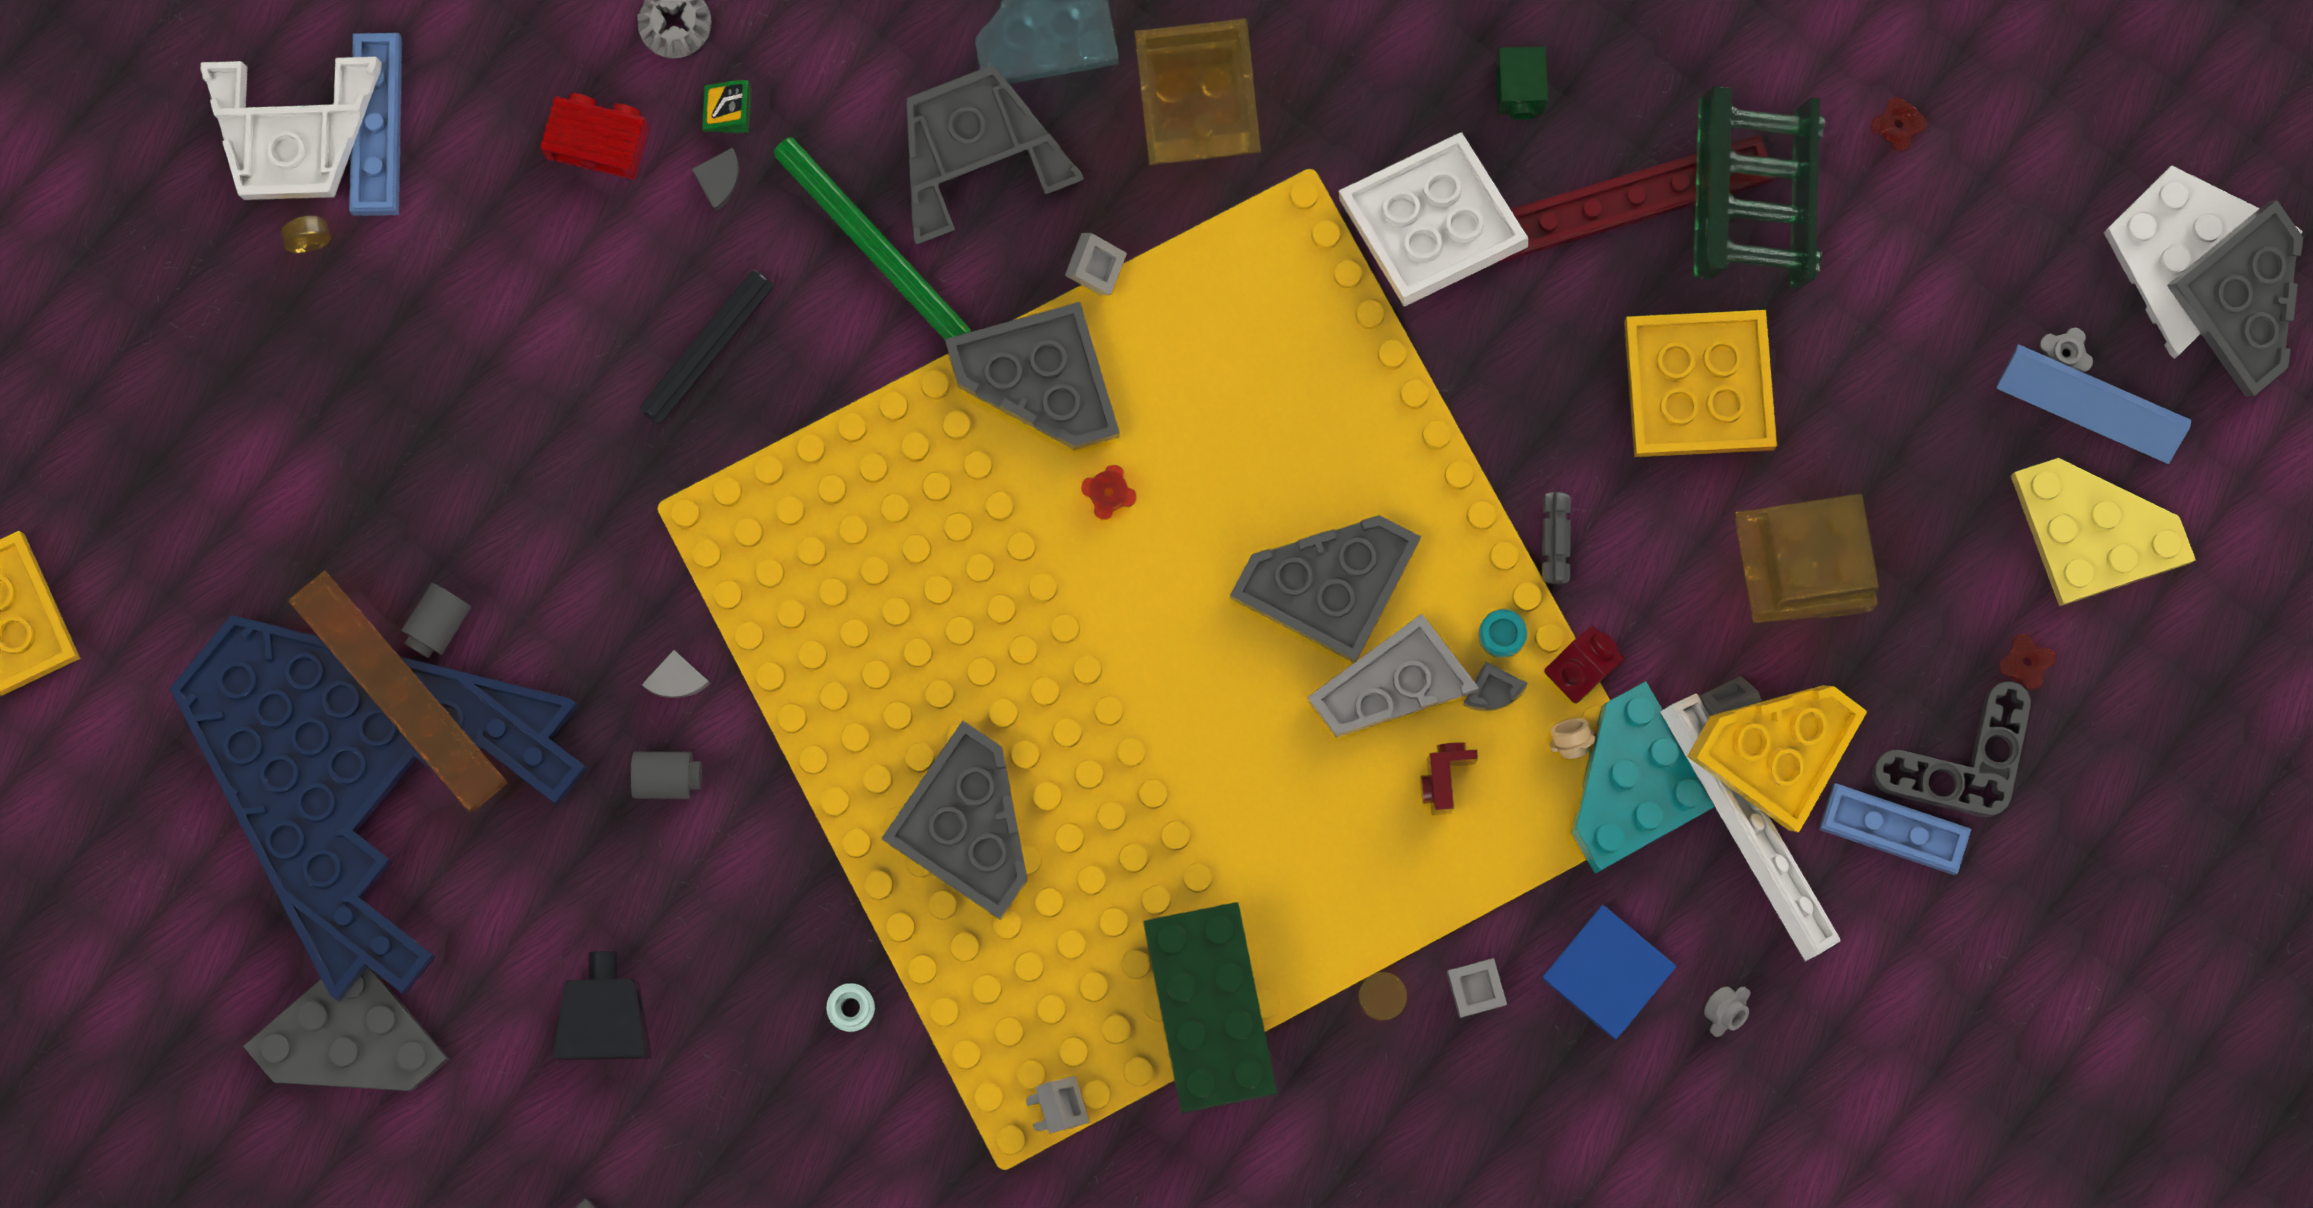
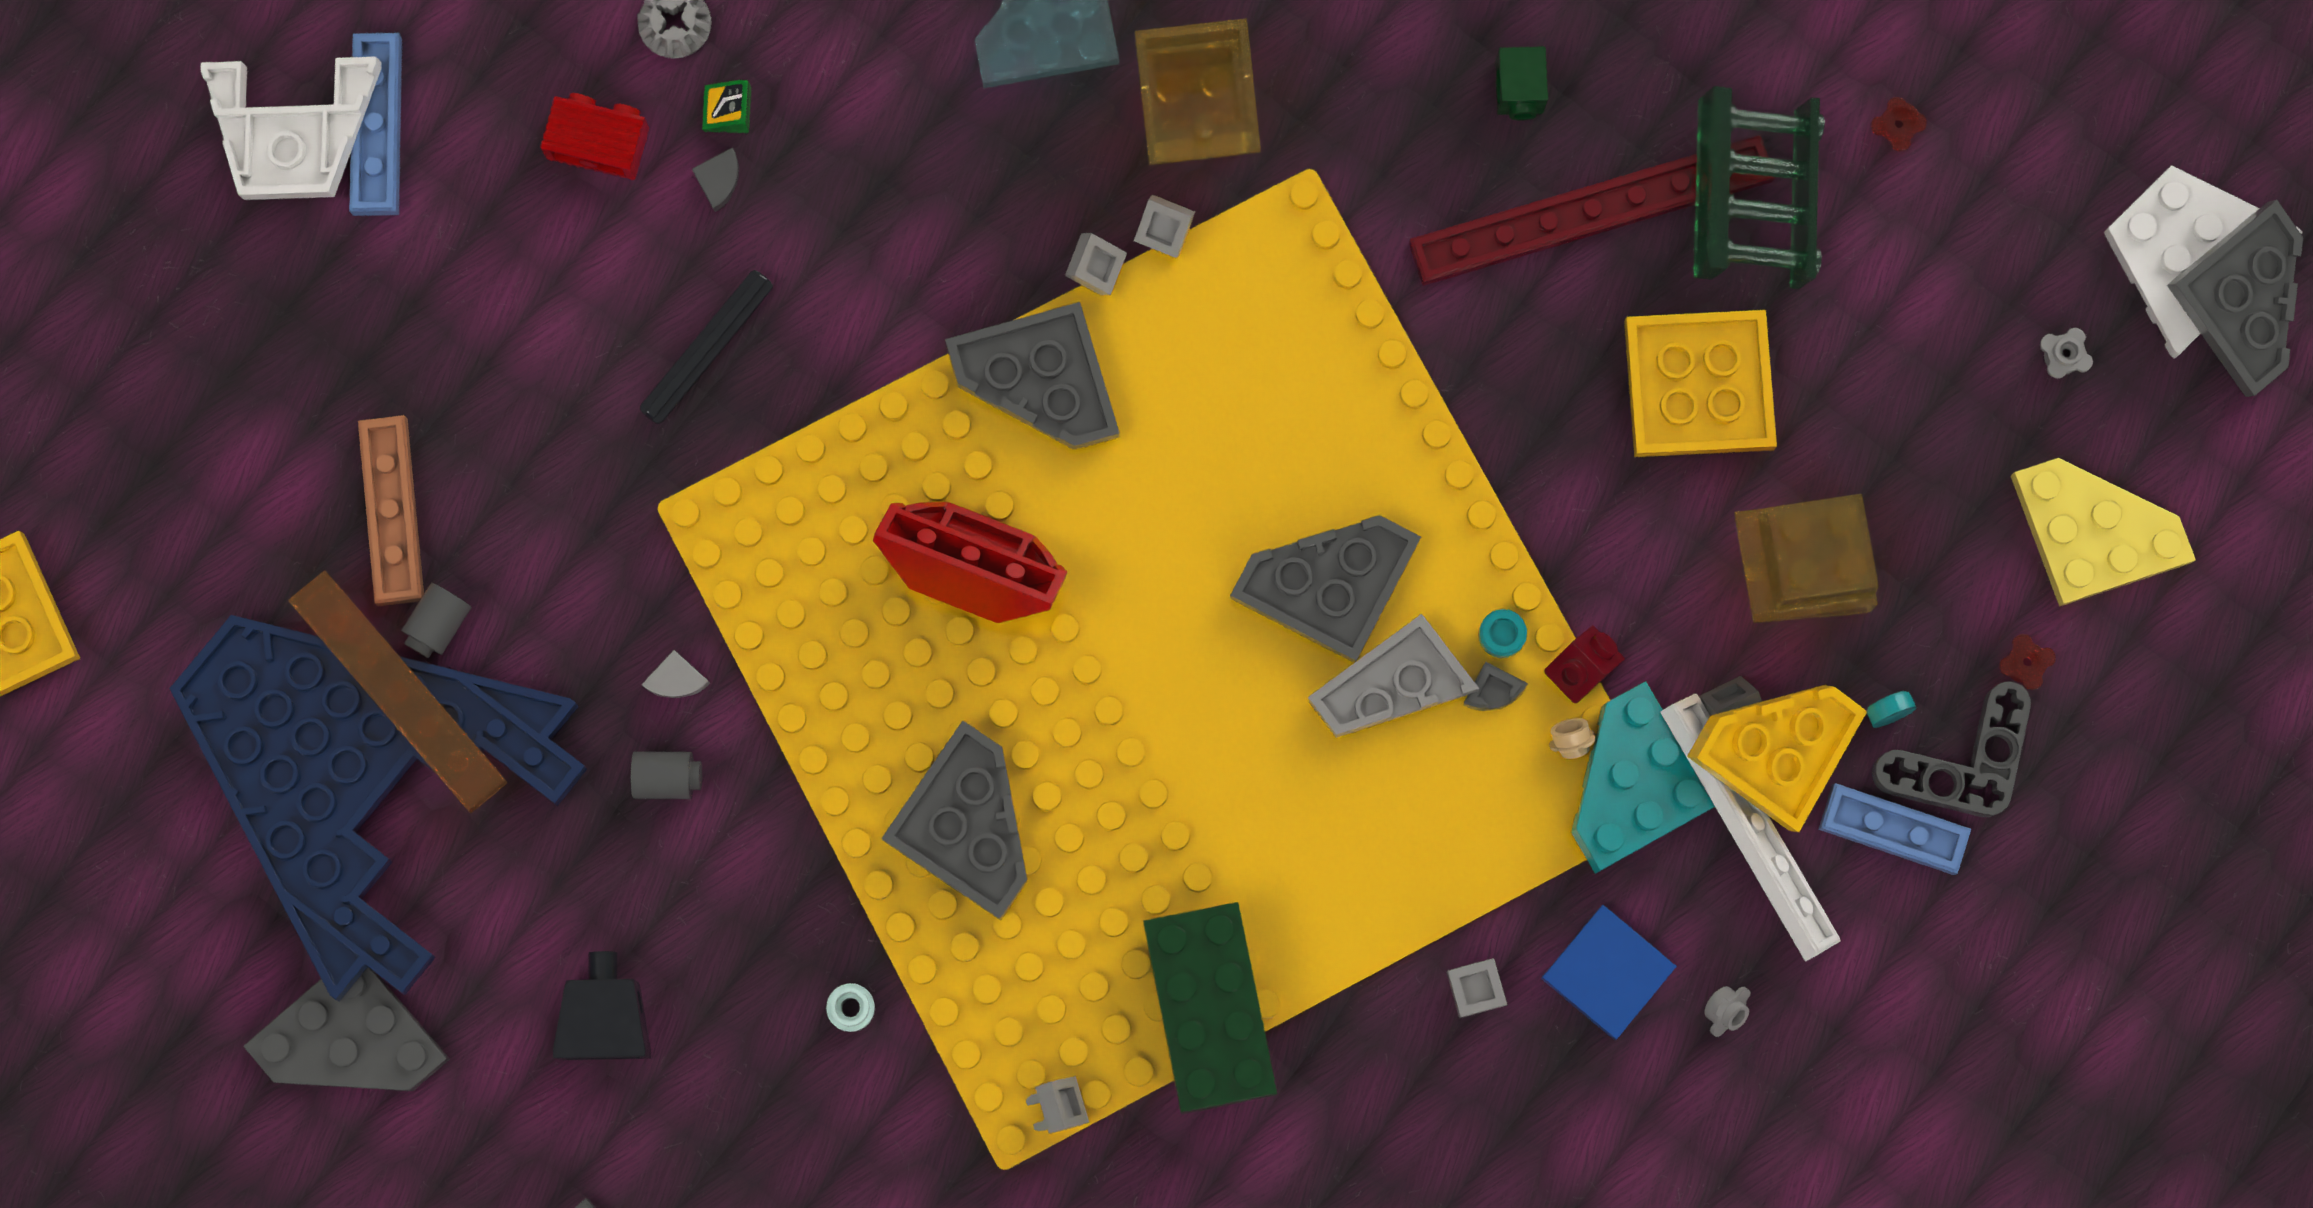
clear yellow tile [281,216,331,253] -> none
green axle [774,137,971,340] -> none
dark grey wing [906,65,1084,245] -> none
clear red plate [1081,465,1136,520] -> none
white plate [1339,132,1528,307] -> none
clear yellow tile [1358,972,1407,1021] -> none
dark red bracket [1420,742,1478,815] -> none
dark grey axle [1542,492,1571,585] -> none
medium blue tile [1996,344,2191,464] -> none
none -> nougat tile [358,415,424,606]
none -> red wedge [873,502,1067,623]
none -> light grey tile [1134,194,1195,258]
none -> teal tile [1866,691,1917,728]

